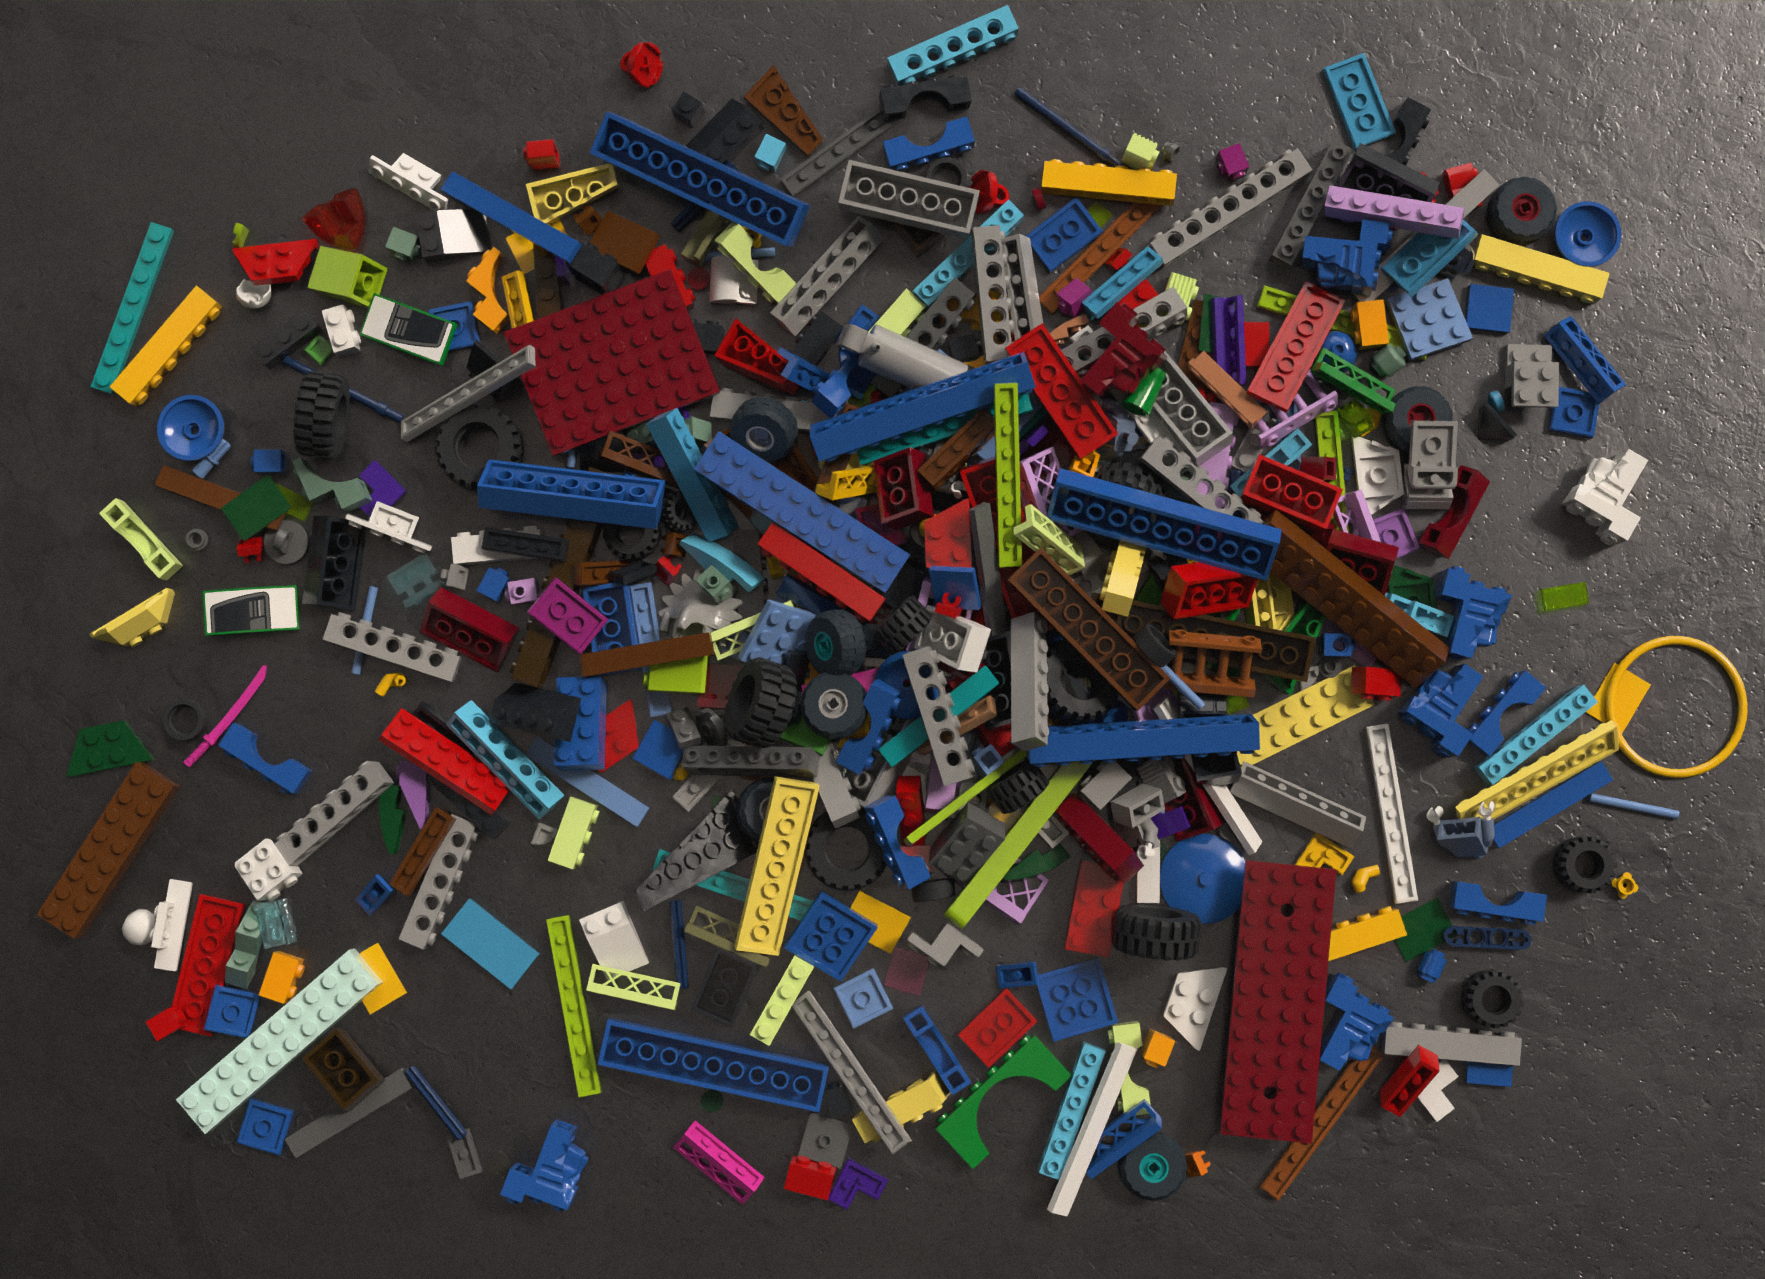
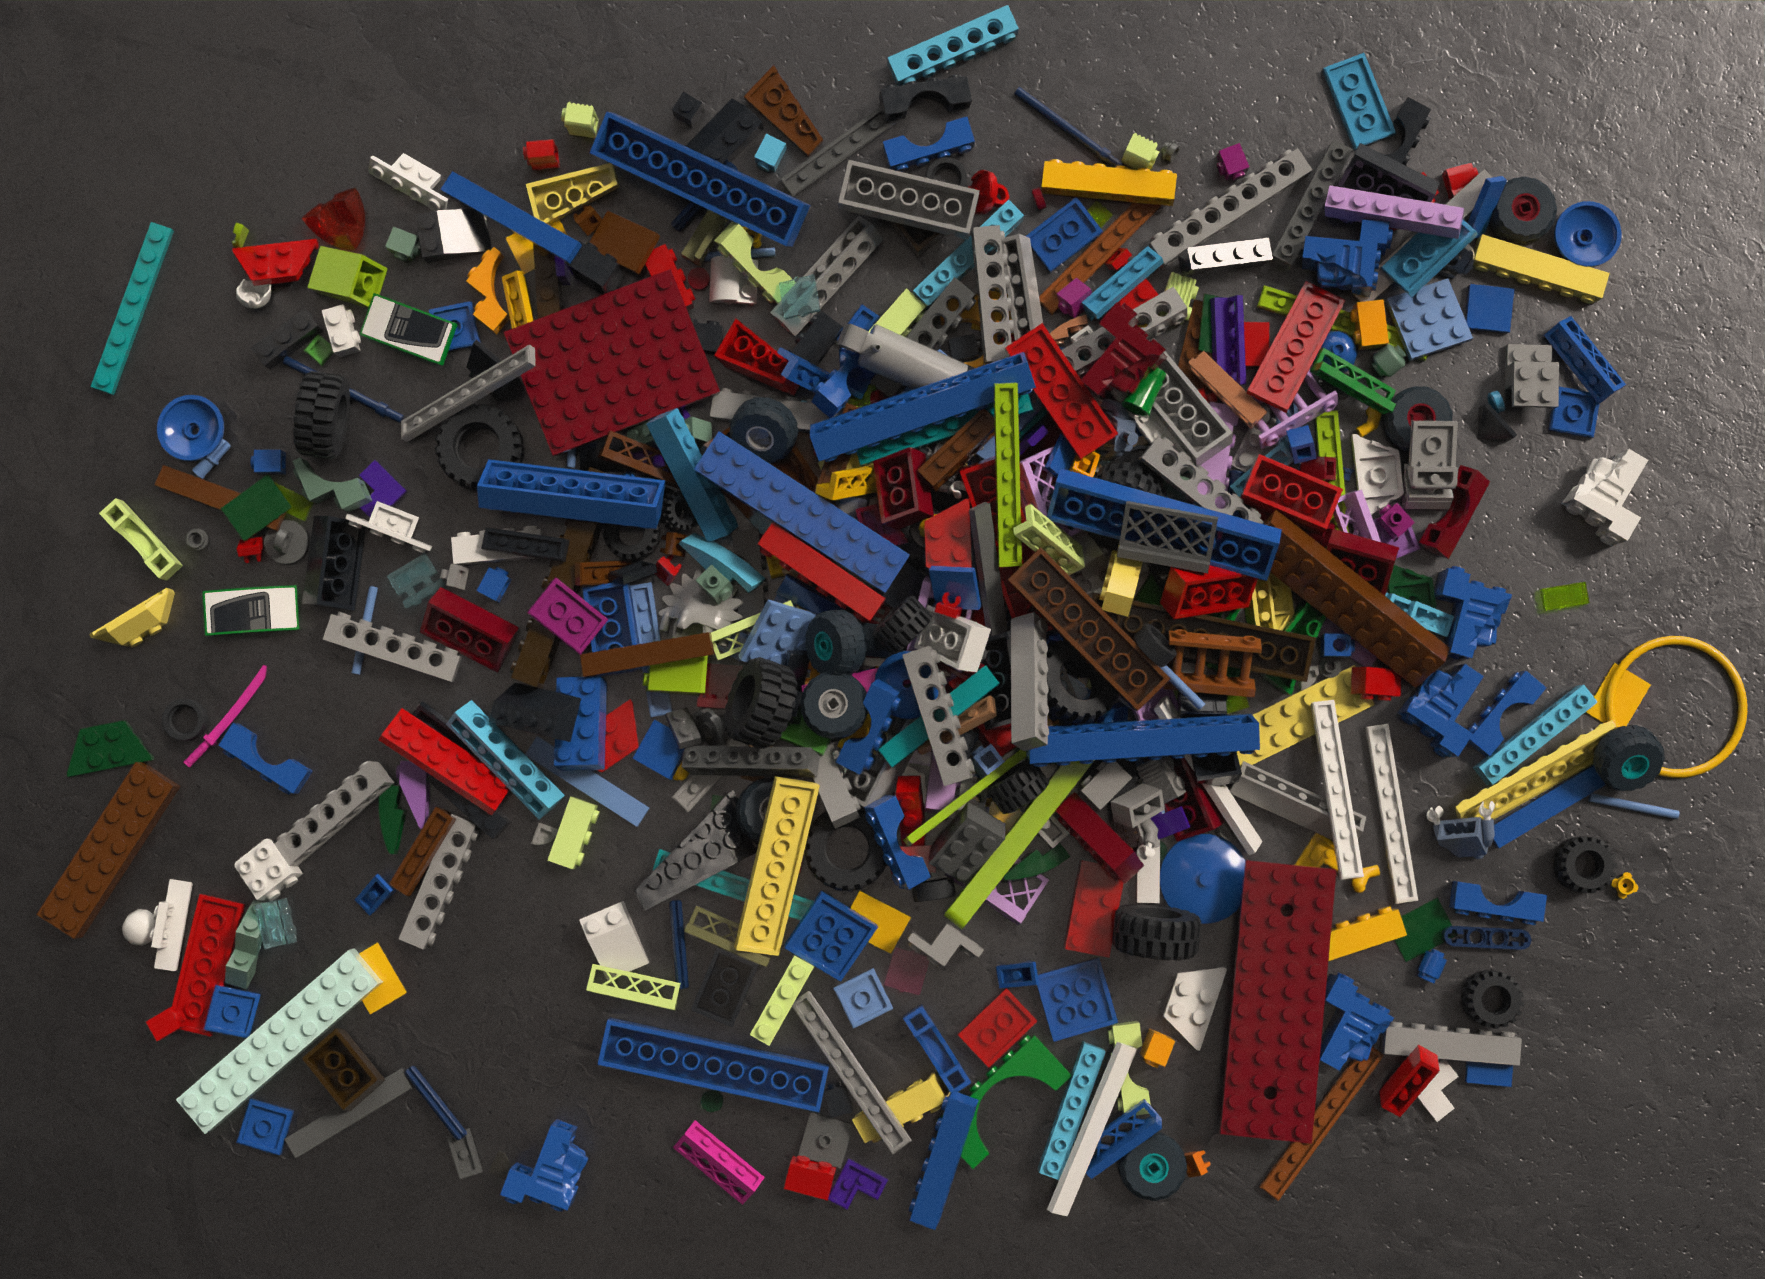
yellow brick [110,285,222,407] -> none
light orange brick [259,951,305,1004] -> none
yellow arm [375,672,406,697] -> none
dark azure tile [441,898,540,989] -> none
lavender brick [505,578,540,606] -> none
lime plate [546,915,602,1097] -> none
red tile [620,42,663,87] -> none
clear neon green brick [1337,399,1374,438] -> none
none -> yellowish green brick [561,102,599,138]
none -> clear light blue piece [779,274,821,320]
none -> blue brick [909,1091,979,1230]
none -> blue tile [1044,433,1076,477]
none -> dark grey fence [1117,501,1218,573]
none -> arch [1178,238,1273,276]
none -> blue brick [1286,425,1317,464]
none -> white tile [1311,700,1364,880]
none -> magenta brick [1376,503,1415,539]
none -> blue tile [1468,176,1507,238]
none -> black wheel [1593,725,1665,791]

